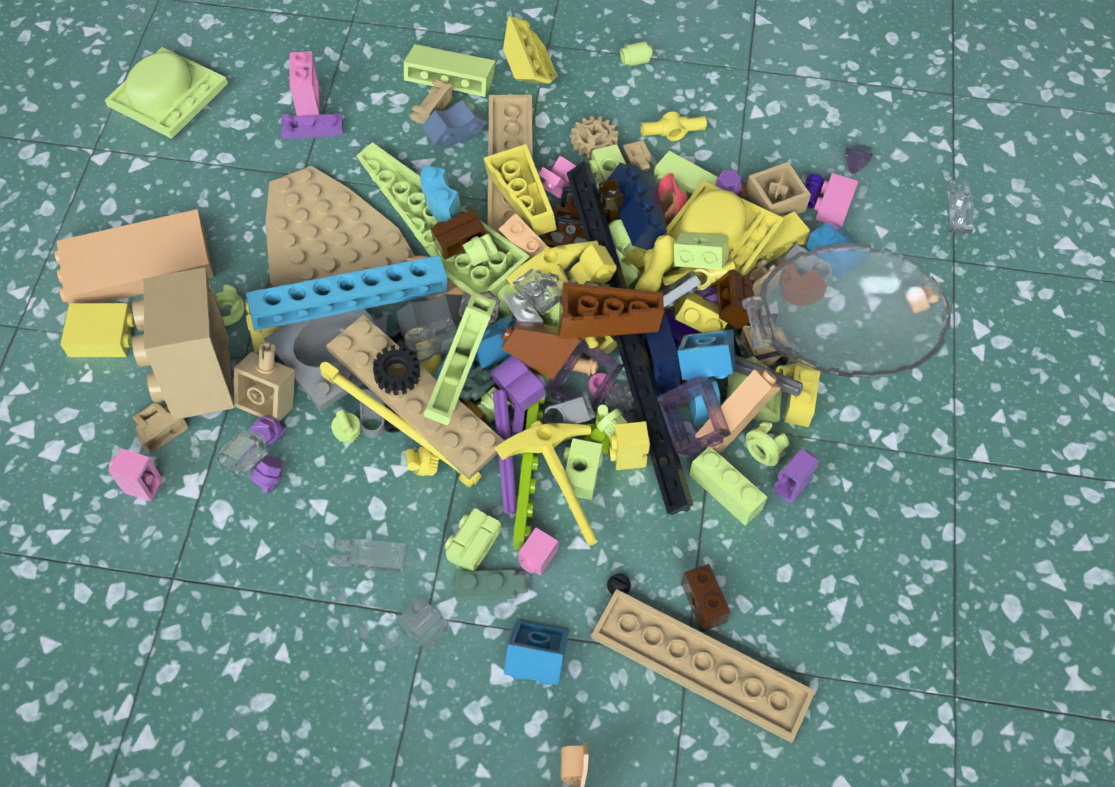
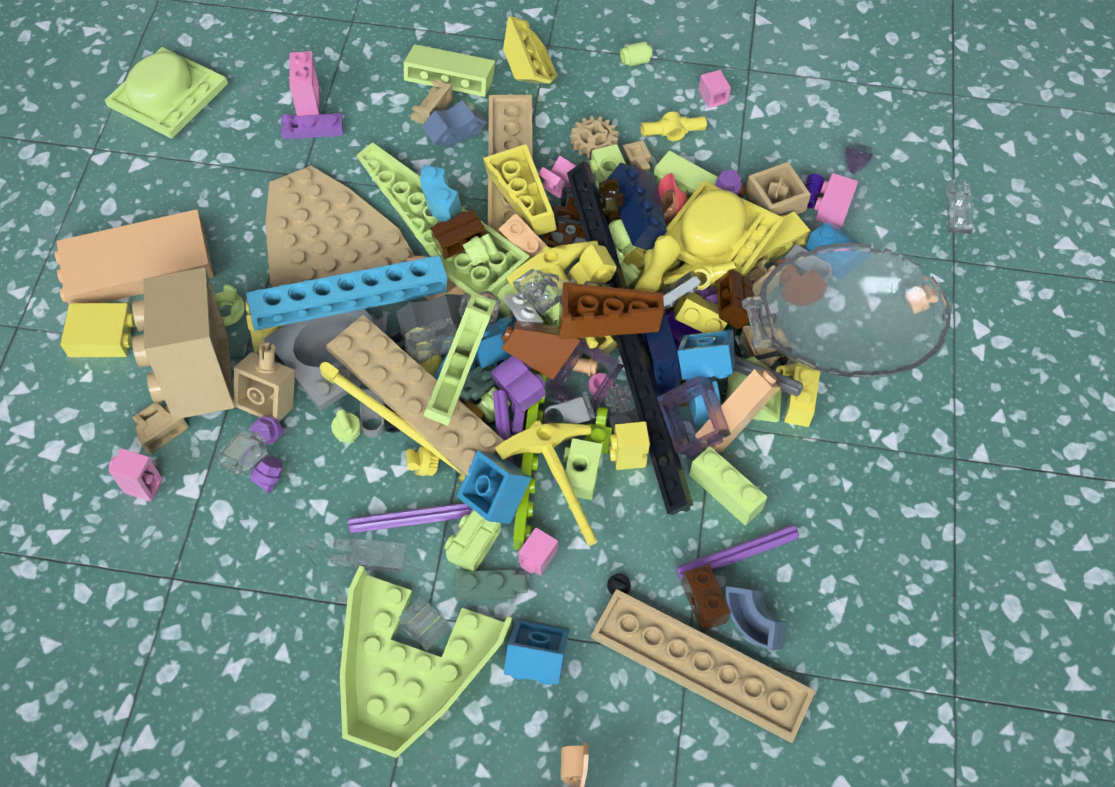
black tyre [373,345,420,395] -> none
yellowish green piece [597,405,627,439] -> none
yellowish green brick [674,233,729,270] -> none
yellowish green piece [746,422,789,466] -> none
medium lavender brick [774,449,818,503] -> none
none -> yellowish green piece [340,565,513,758]
none -> medium lavender axle [348,502,473,533]
none -> dark azure brick [457,450,531,524]
none -> medium lavender axle [677,525,799,581]
none -> bright pink brick [698,70,731,108]
none -> sand blue brick [726,586,786,650]

